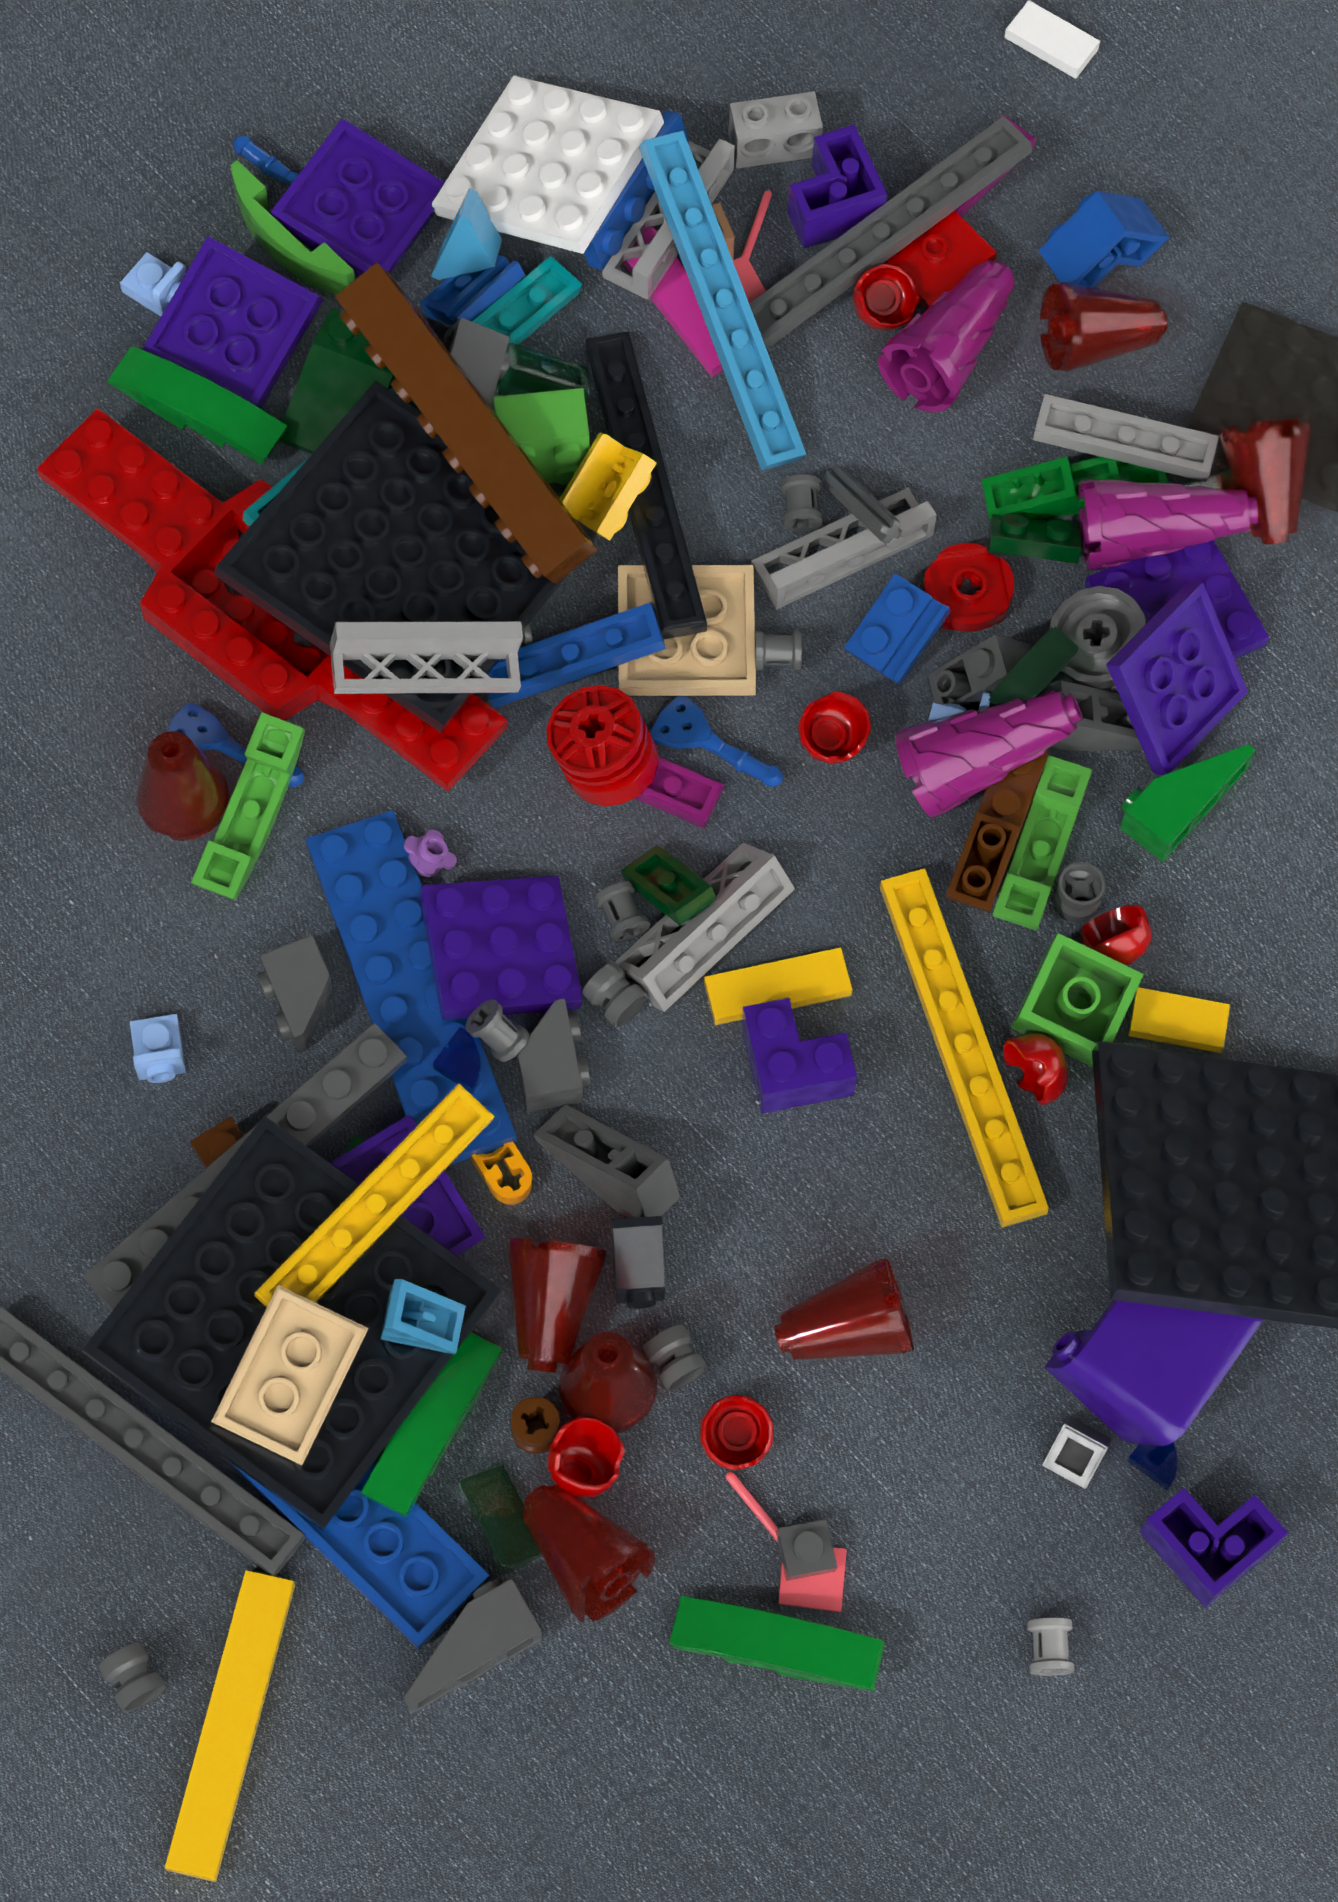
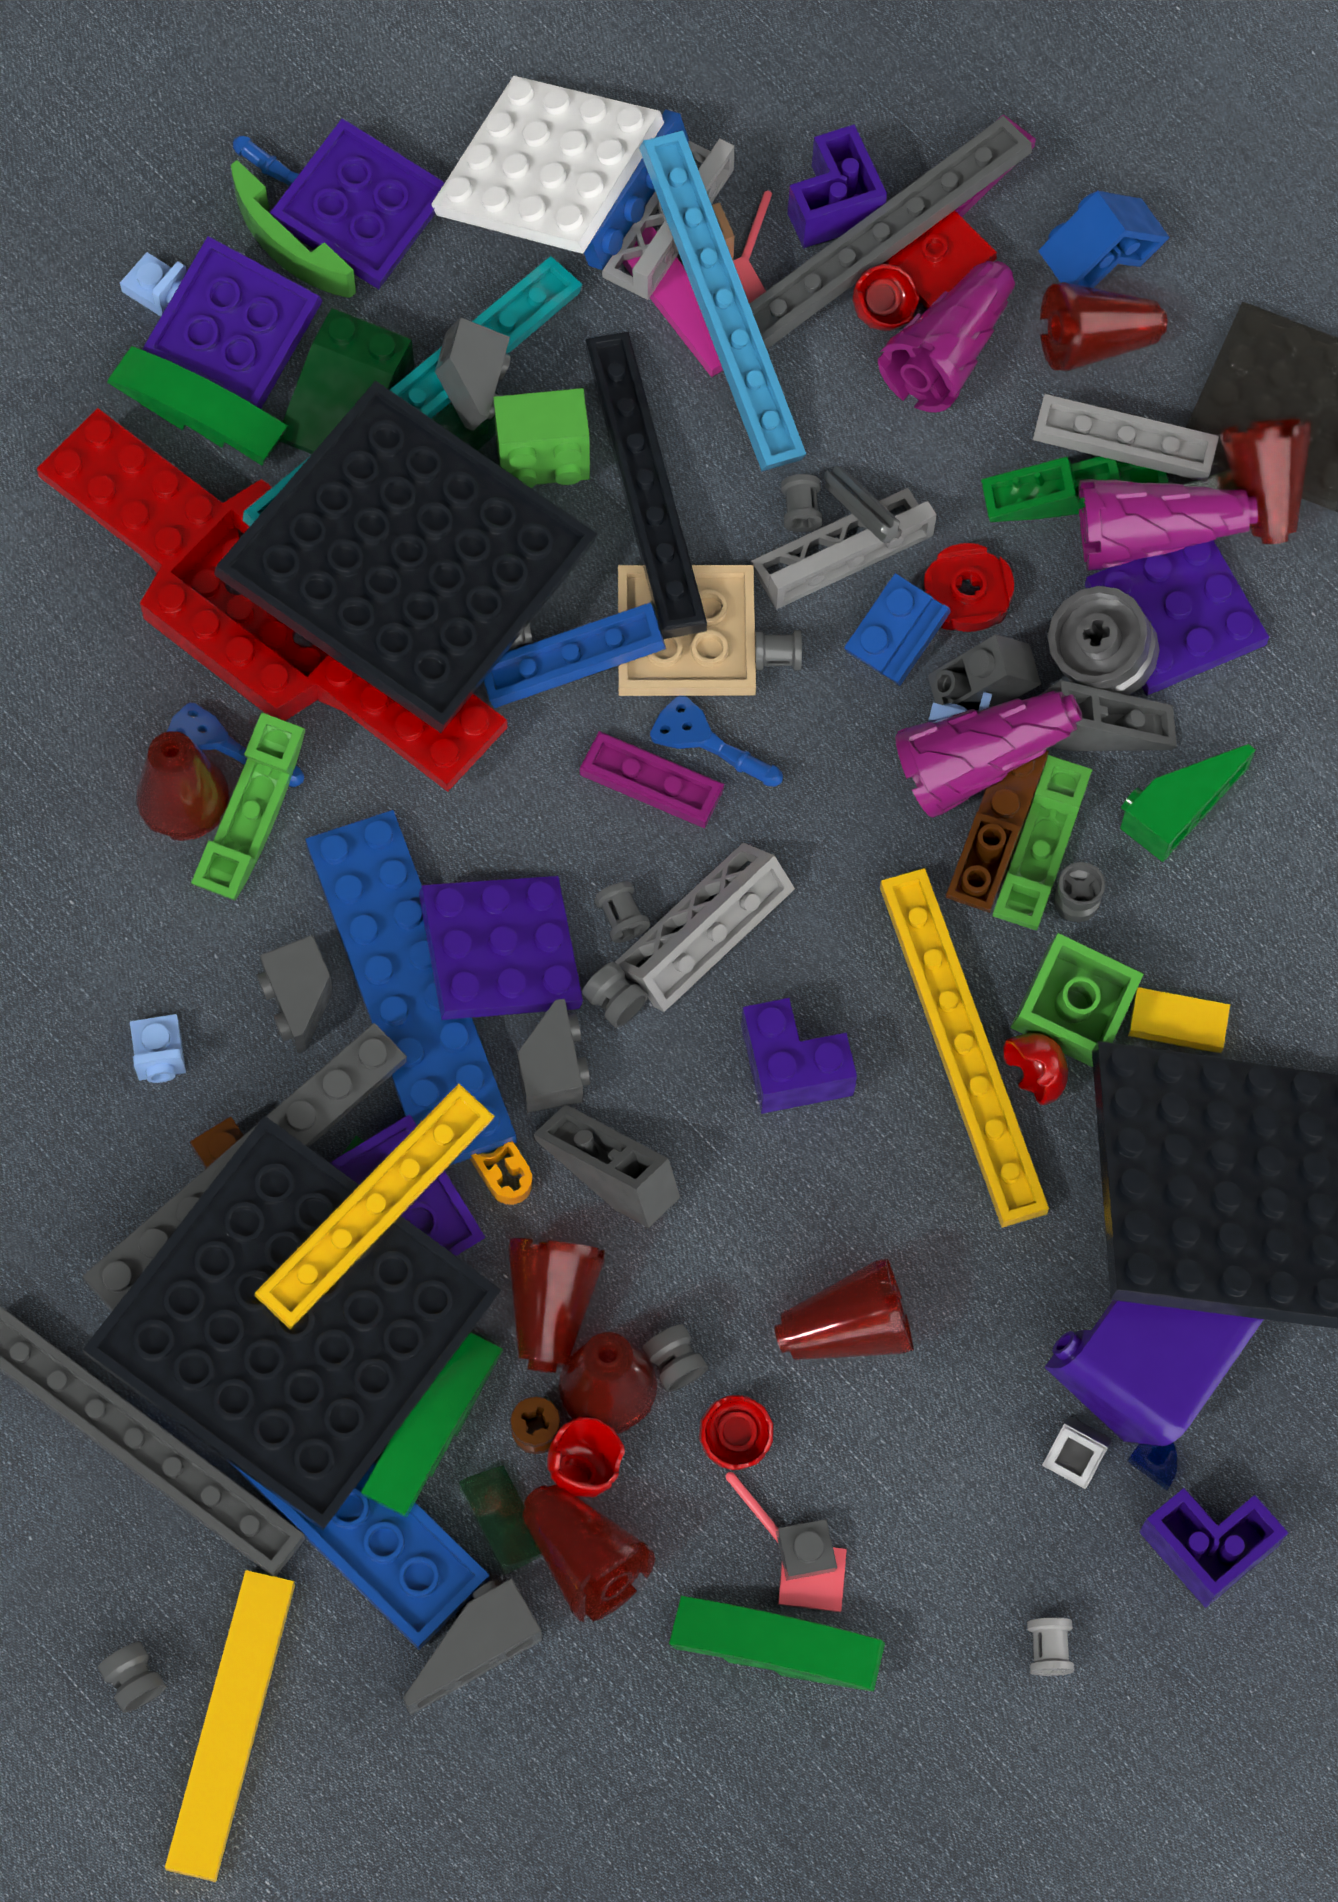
tan tile [211,1285,369,1465] -> none
light grey fence [330,622,523,694] -> none
reddish brown brick [335,262,598,584] -> none
dark azure slope [380,1279,466,1354] -> none
medium lavender plate [404,829,457,877] -> none
blue plate [420,255,525,326] -> none
dark azure slope [431,188,502,280] -> none
clear blue tile [433,1026,481,1094] -> none
dark grey bush [466,999,529,1062] -> none
clear green slope [496,342,589,403] -> none
red wheel [546,685,659,807] -> none
yellow bracket [560,433,656,541] -> none
slope [612,1216,665,1309] -> none
dark green plate [621,845,716,926] -> none
yellow tile [704,947,852,1025] -> none
light grey brick [728,91,823,169] -> none
red hair [798,691,871,765] -> none
clear green slope [988,626,1079,704] -> none
dark green plate [989,513,1081,564] -> none
white tile [1005,0,1100,79] -> none
red hair [1080,905,1152,965] -> none
dark purple plate [1106,581,1248,775] -> none

